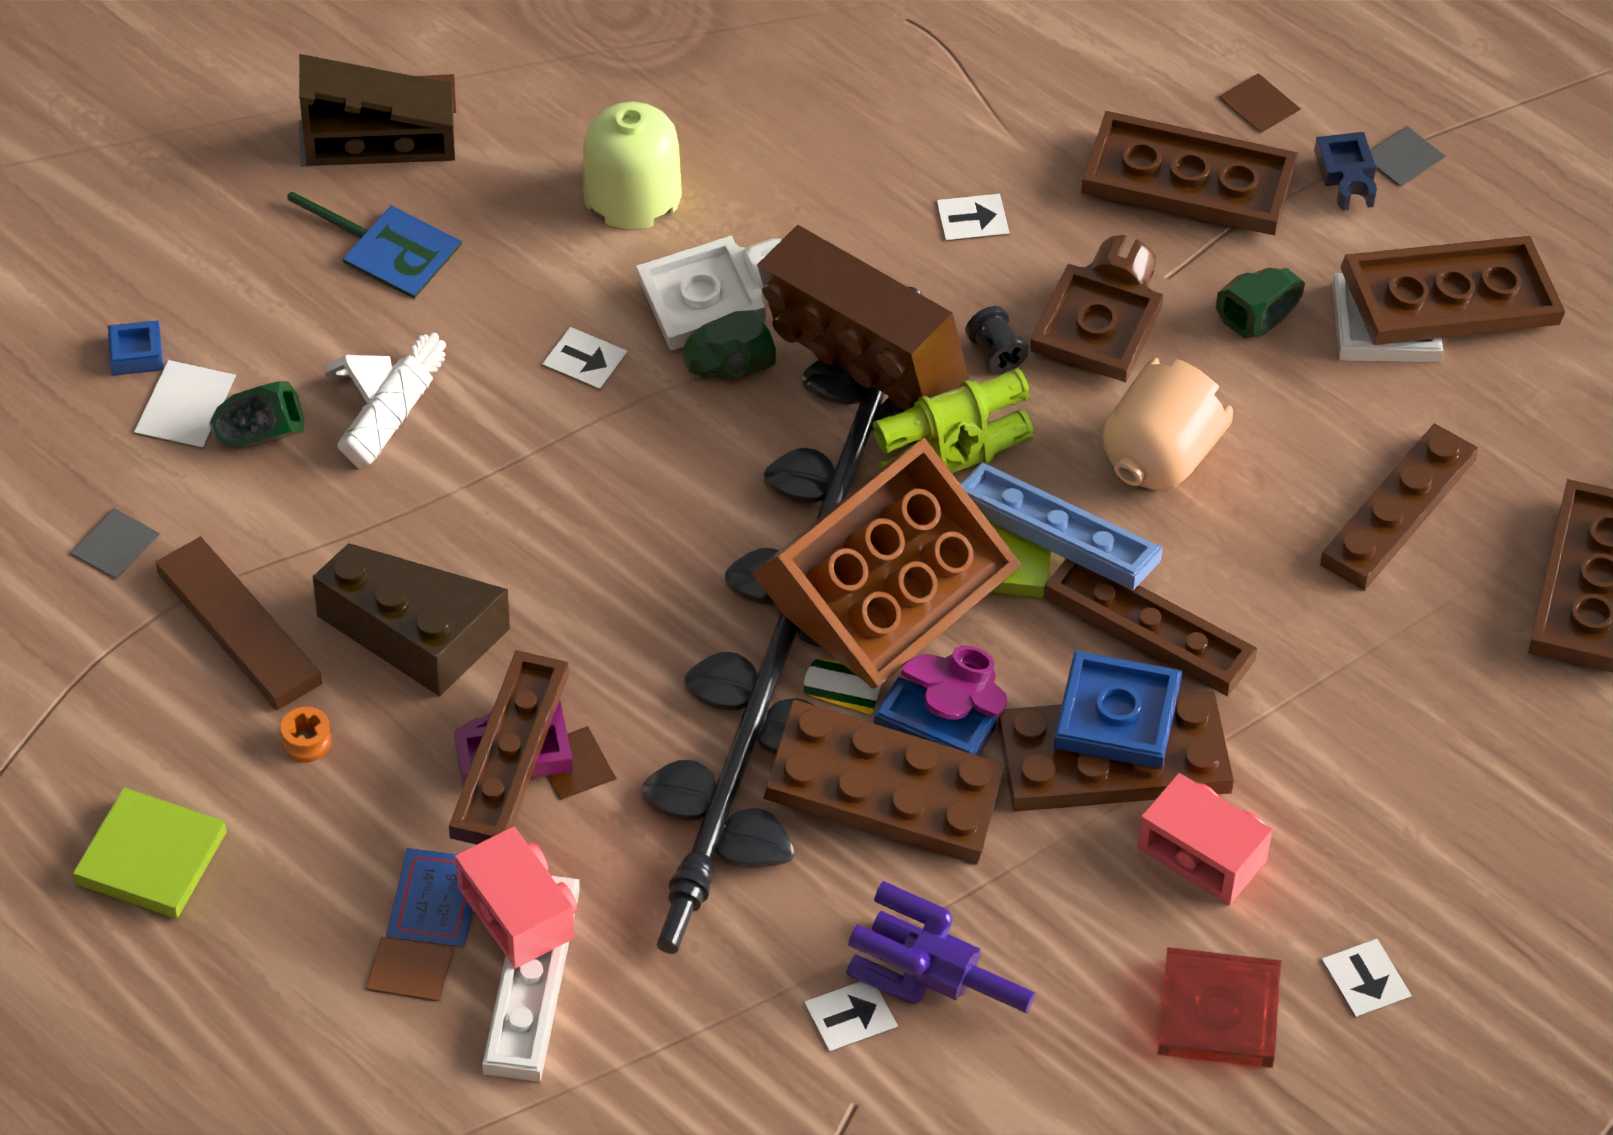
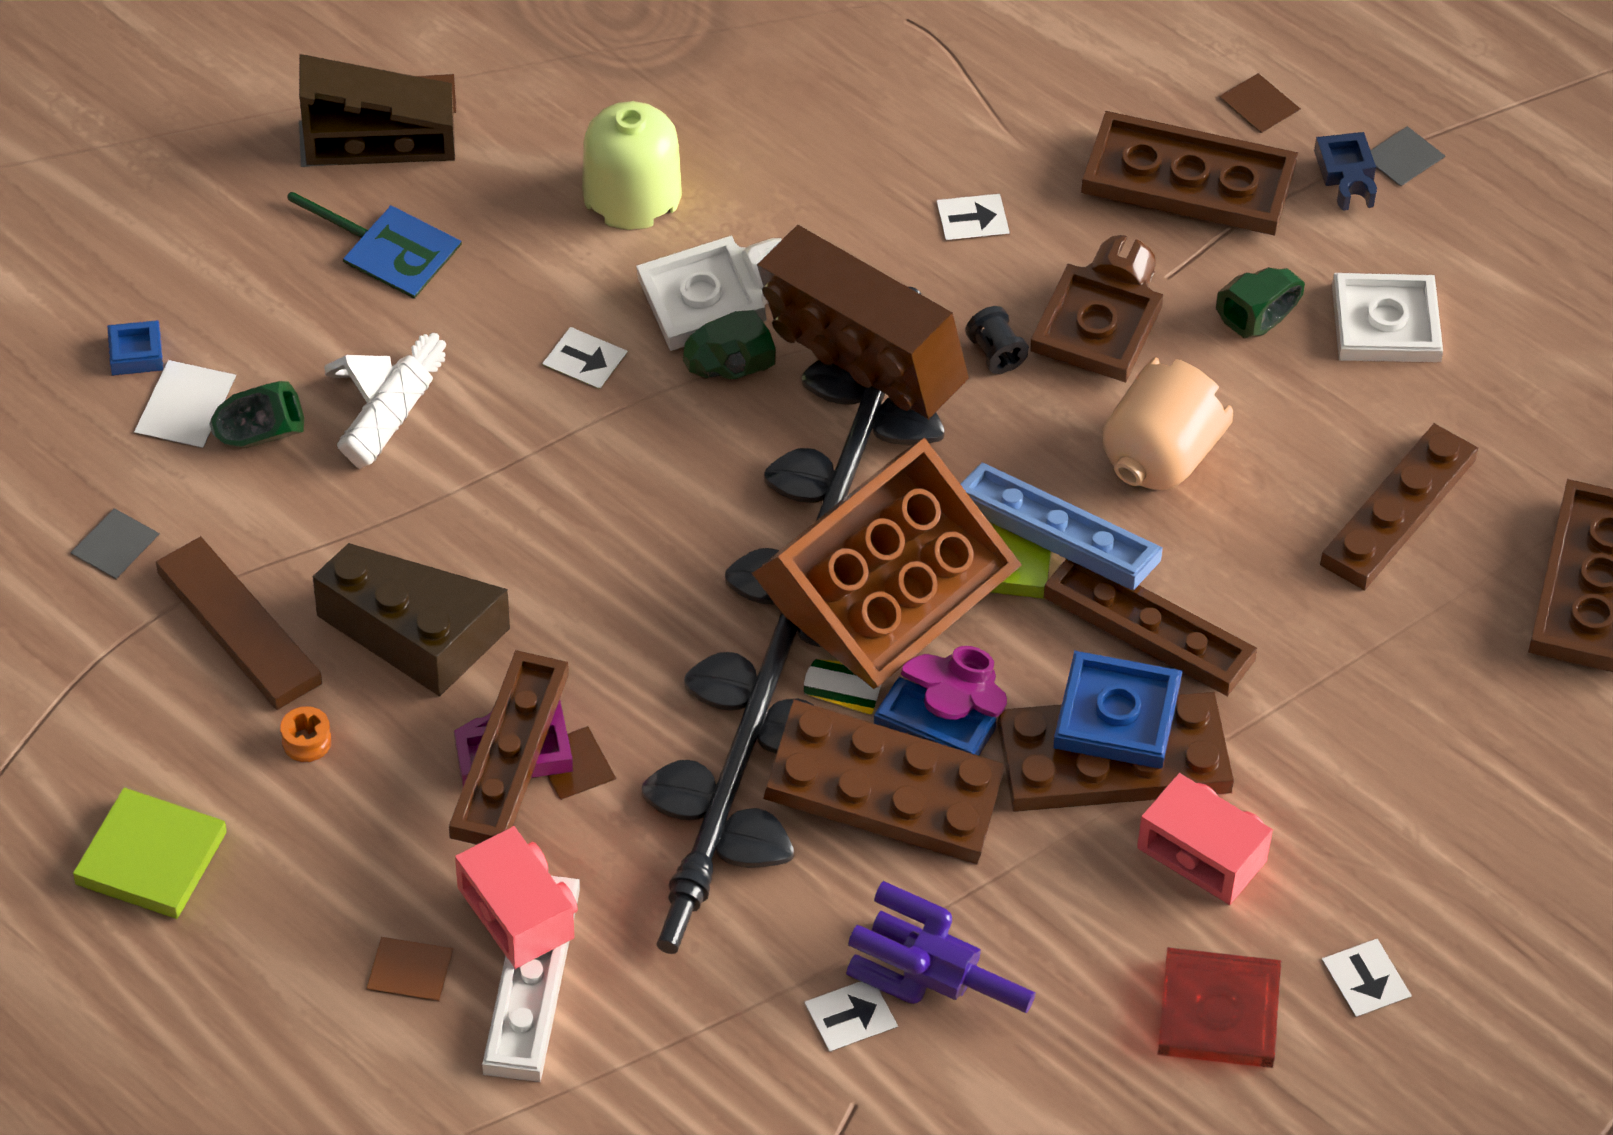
blue sticker [386,848,473,947] -> none
lime pin [873,368,1034,474] -> none
reddish brown plate [1340,236,1565,345] -> none

